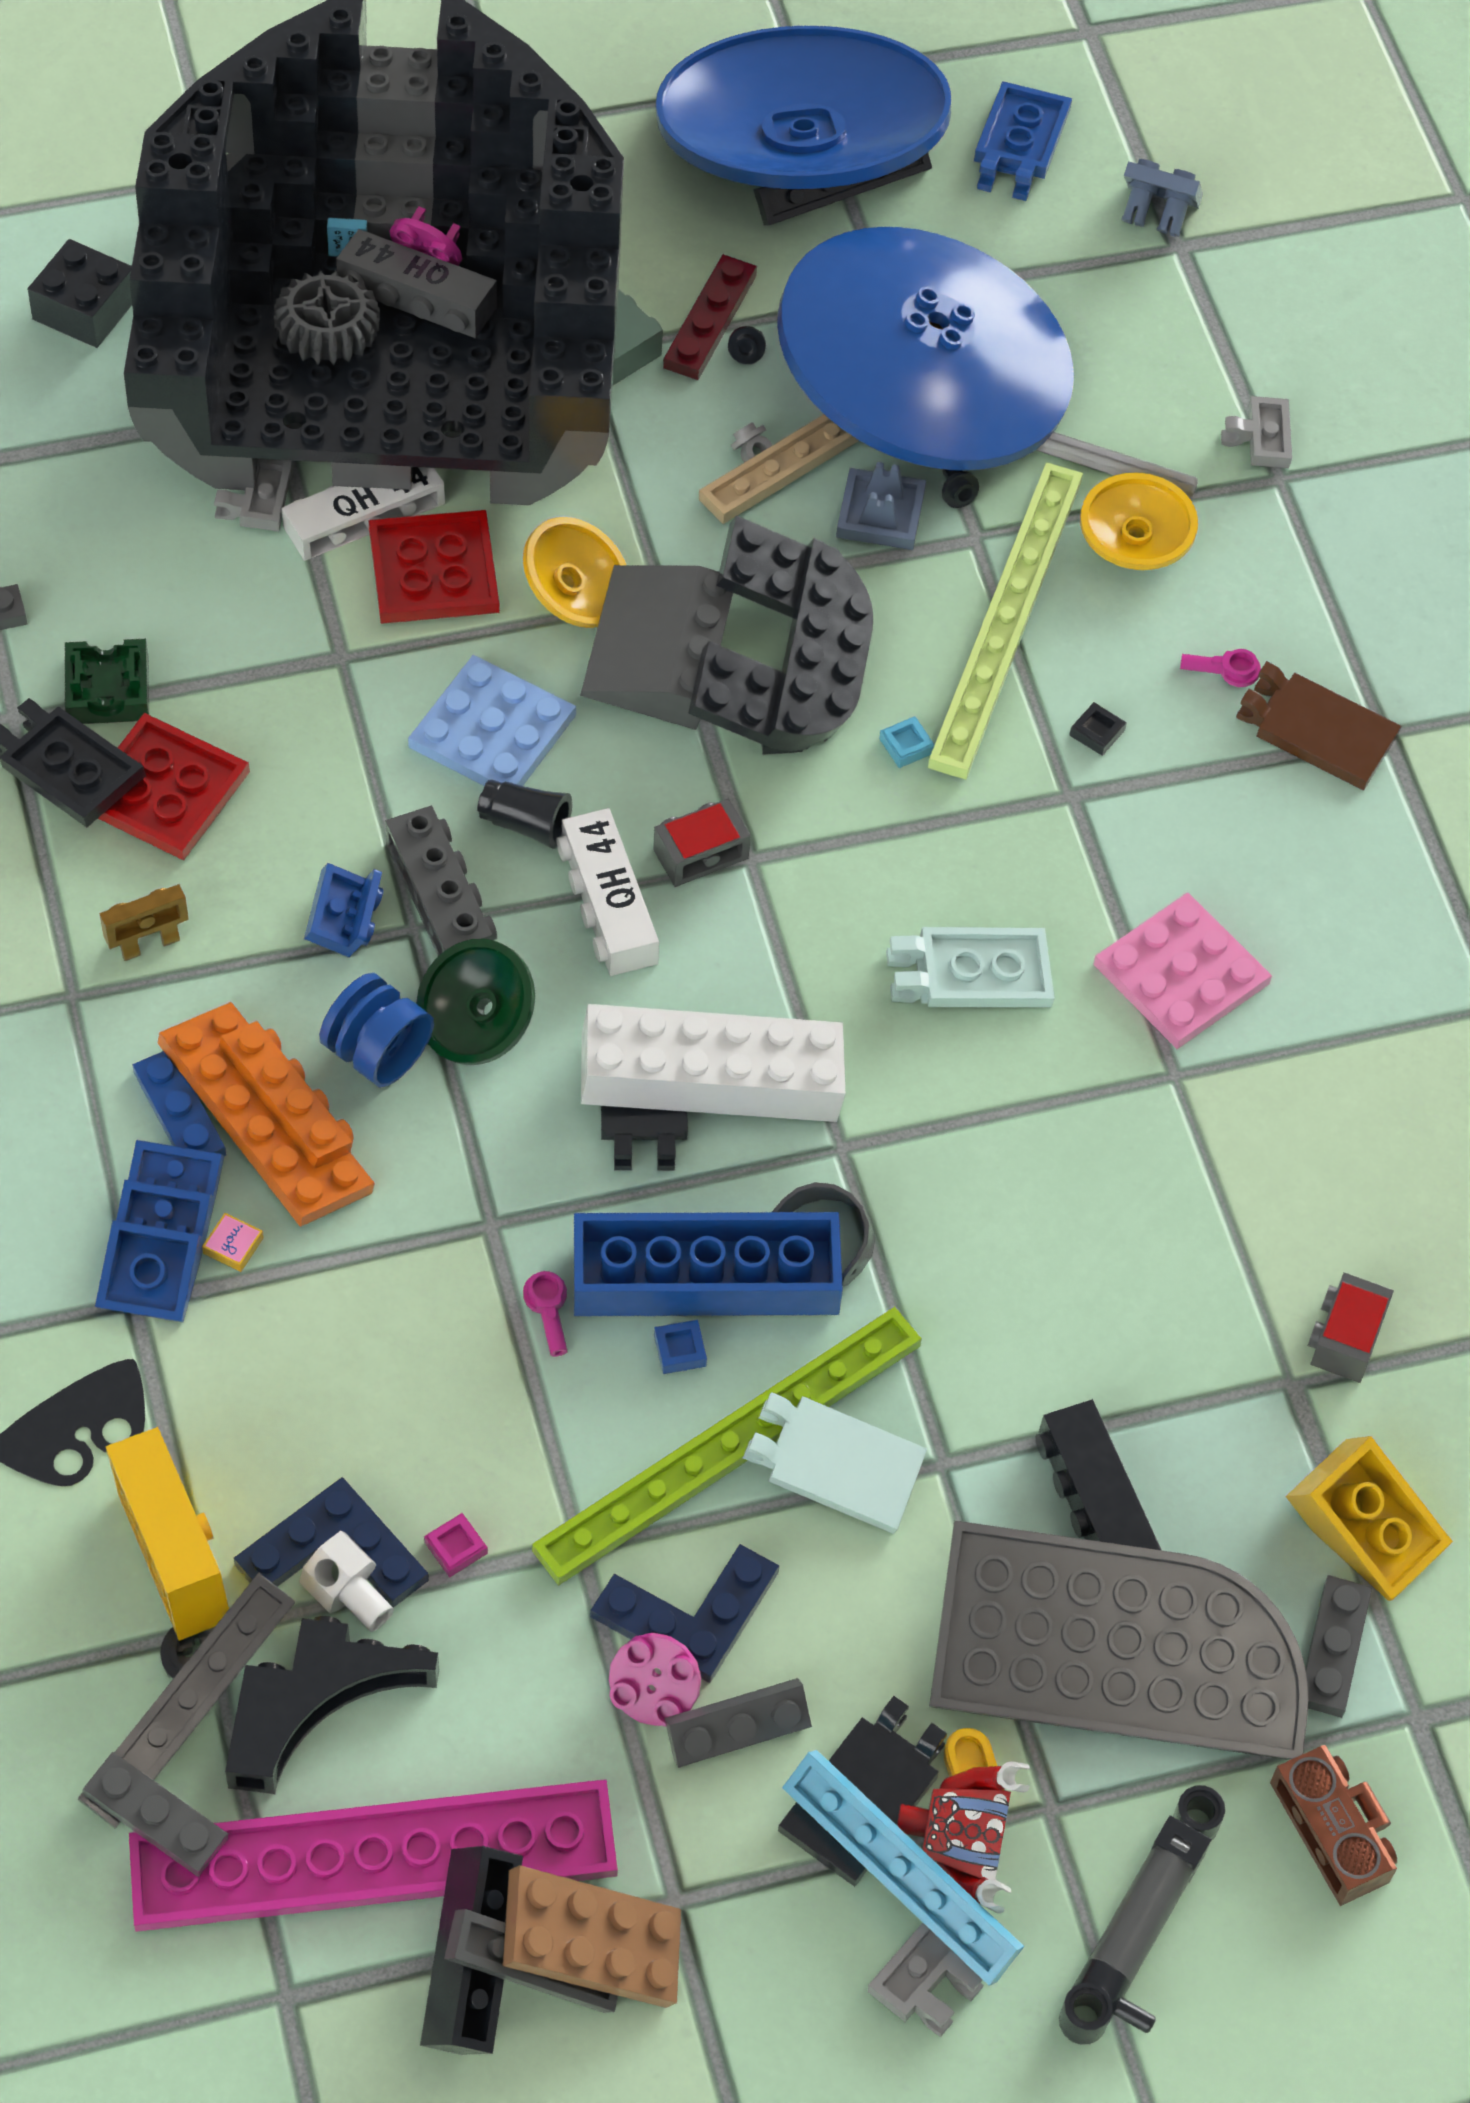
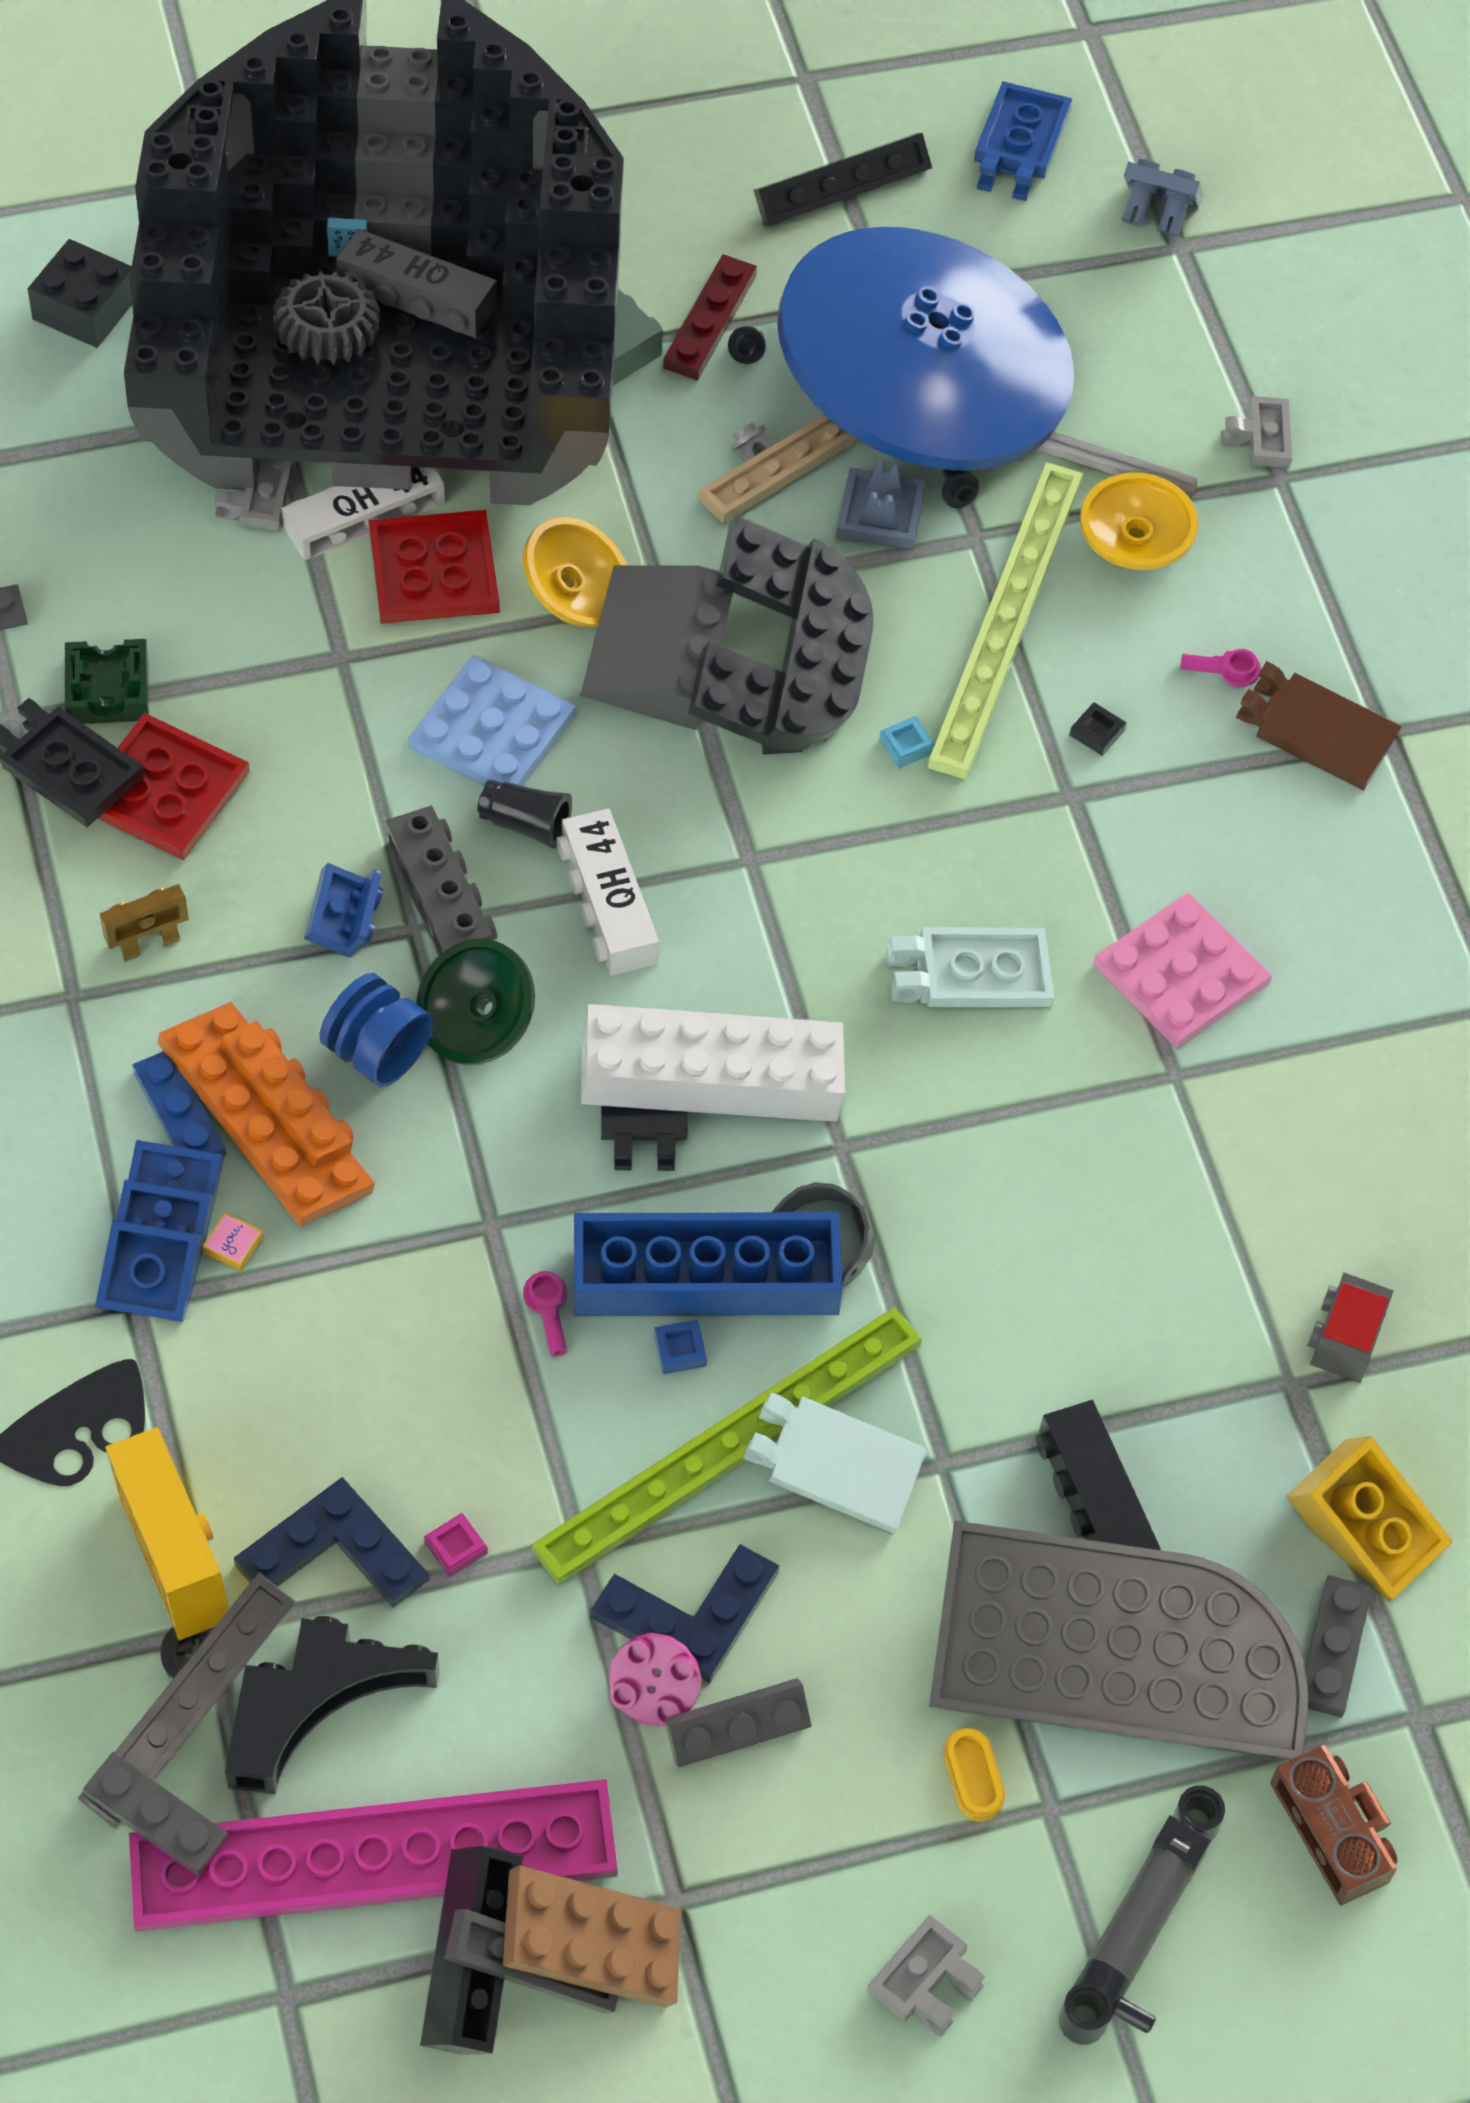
white piece [299,1531,394,1631] -> none
dark pink plate [389,206,462,266] -> none
brick [653,798,751,887] -> none
blue dish [656,26,951,189] -> none
black tile [778,1695,947,1887] -> none
medium azure plate [782,1750,1025,1986] -> none
torso [897,1761,1030,1913] -> none

